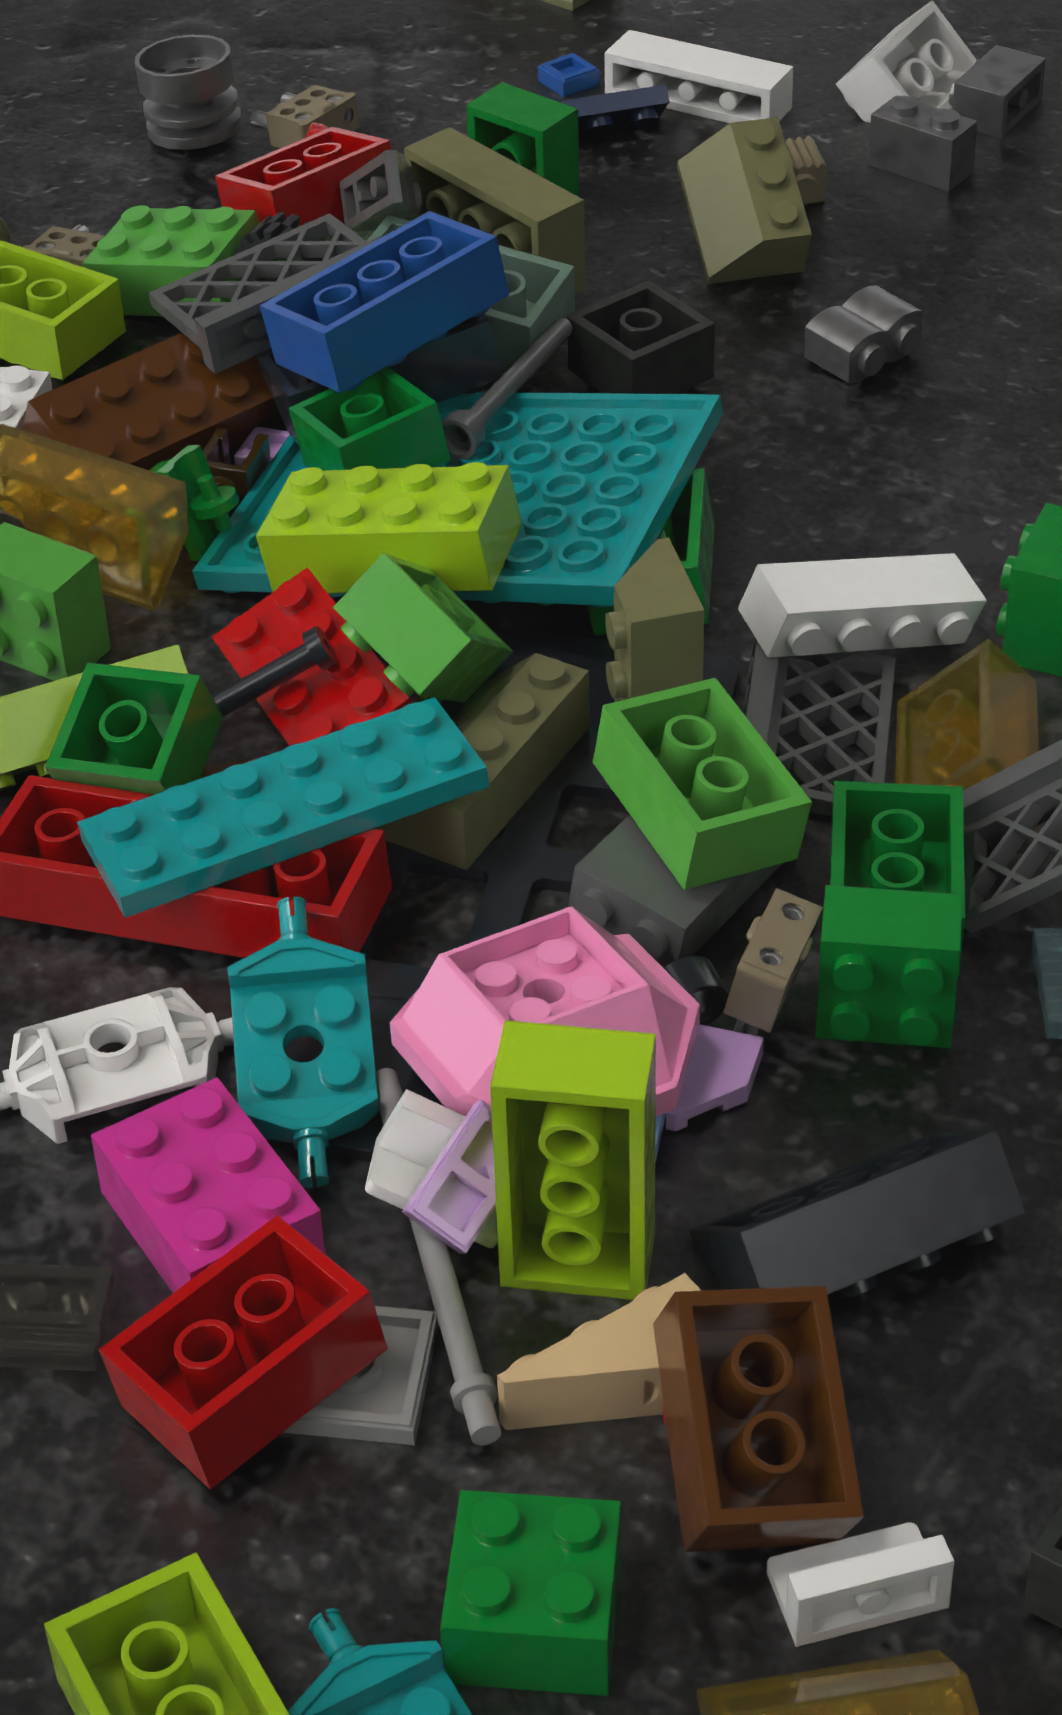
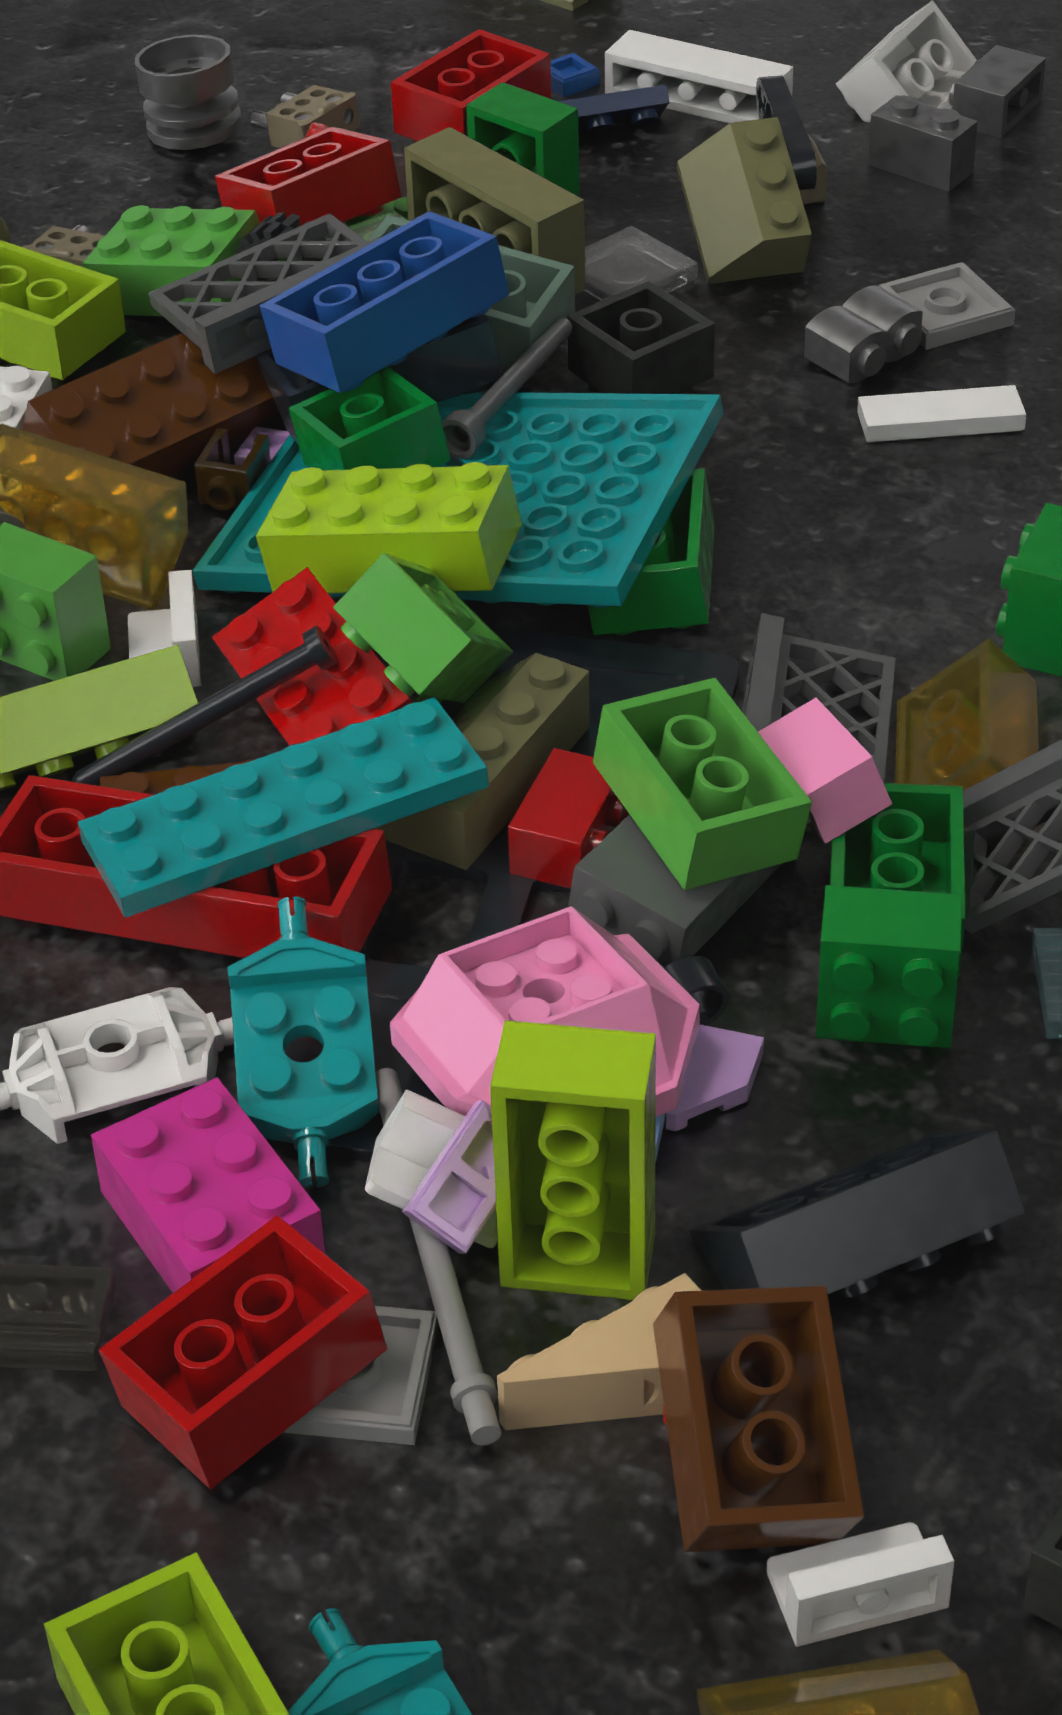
green brick [45,663,223,795] -> none
green hips [144,445,239,561] -> none
dark grey slope [339,150,422,232] -> none
green brick [440,1490,621,1696] -> none
olive slope [605,538,704,702] -> none
dark tan piece [723,888,824,1036] -> none
white brick [738,553,987,658] -> none
none -> white panel [128,570,202,687]
none -> red brick [391,29,551,143]
none -> red brick [508,748,630,889]
none -> clear plate [584,225,698,301]
none -> black beam [756,75,817,190]
none -> bright pink brick [758,698,892,844]
none -> white tile [857,385,1026,443]
none -> light grey tile [878,262,1015,350]

